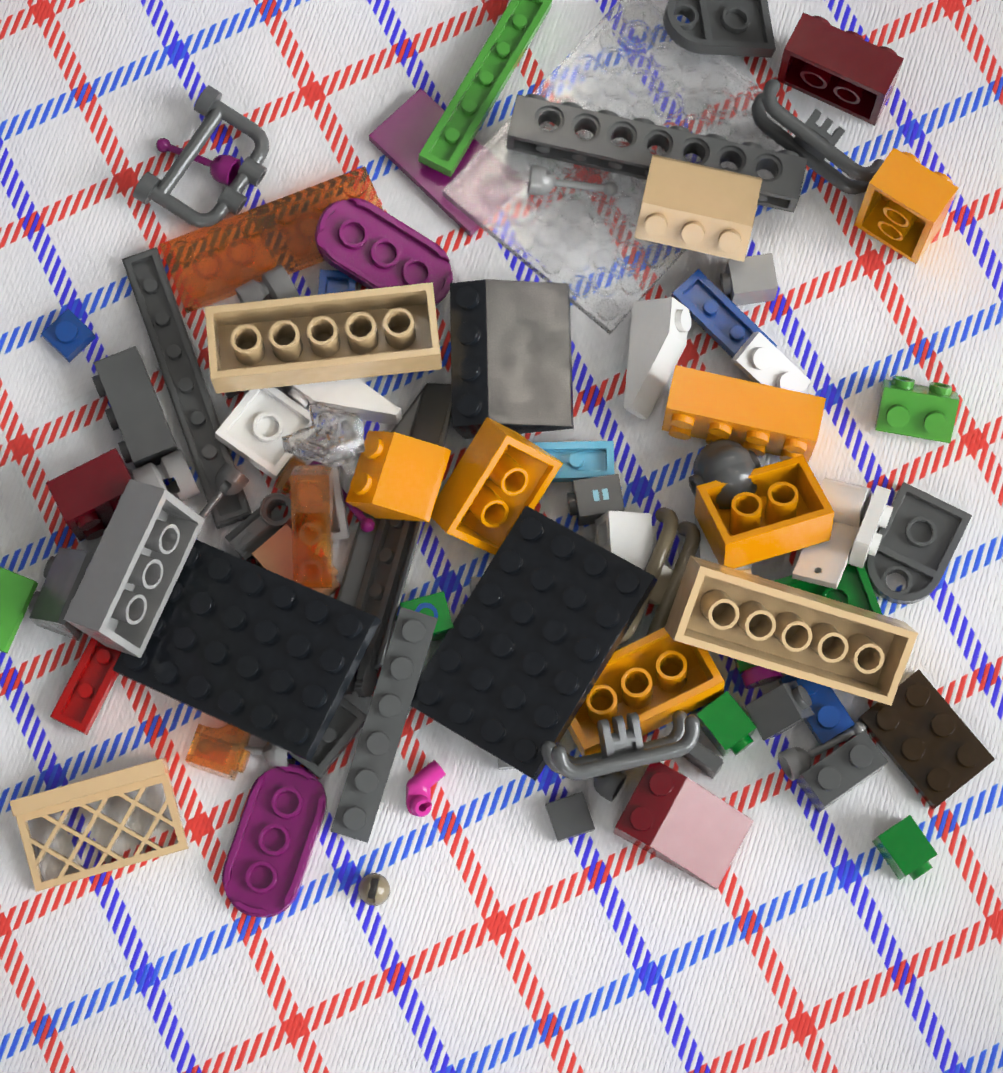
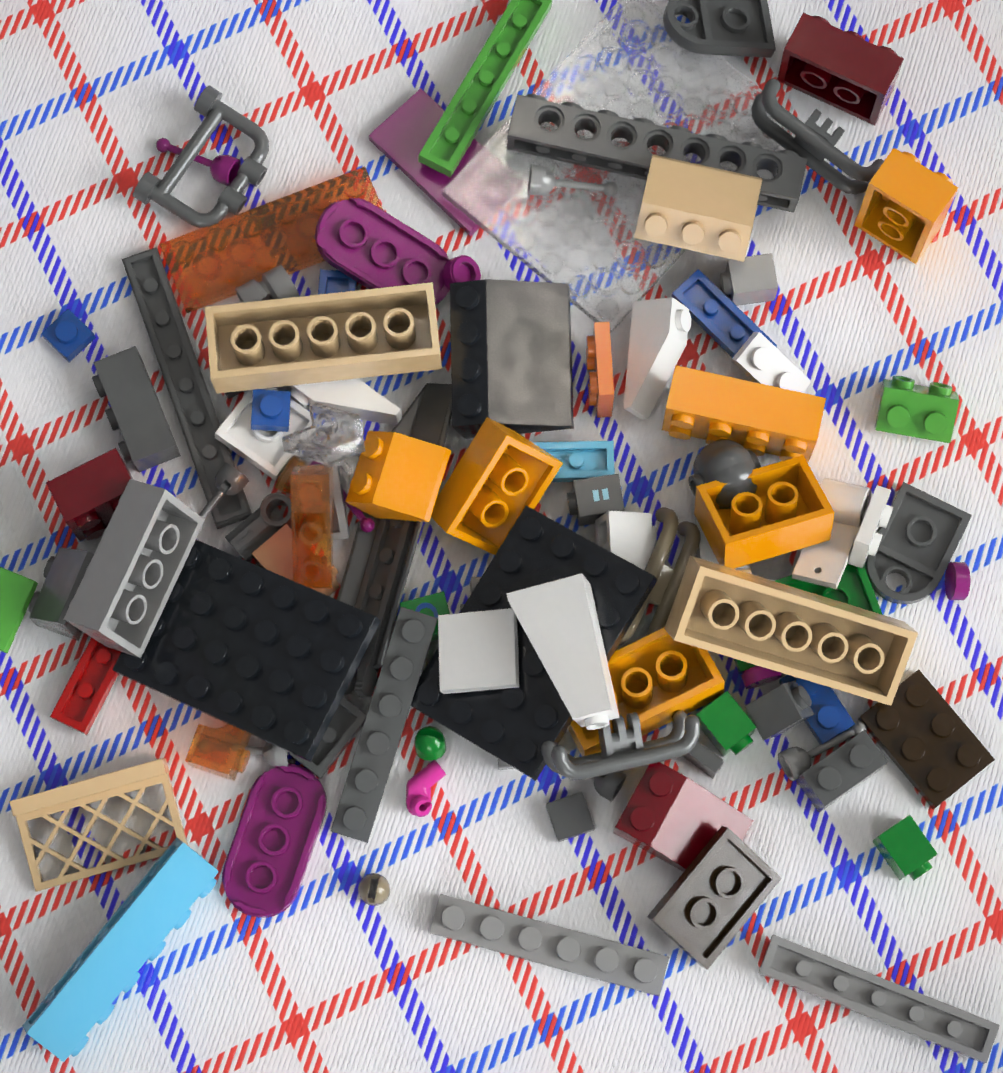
light grey wheel [132,449,201,502] -> none
none -> medium azure brick [22,837,219,1062]
none -> blue plate [251,389,291,432]
none -> green hinge [414,726,446,761]
none -> light grey plate [430,894,669,997]
none -> white tile [438,608,519,694]
none -> magenta tile [443,255,481,289]
none -> white slope [506,573,620,730]
none -> orange plate [586,322,614,418]
none -> plate [647,826,782,970]
none -> light grey plate [758,935,1000,1064]
none -> magenta tile [945,562,971,600]

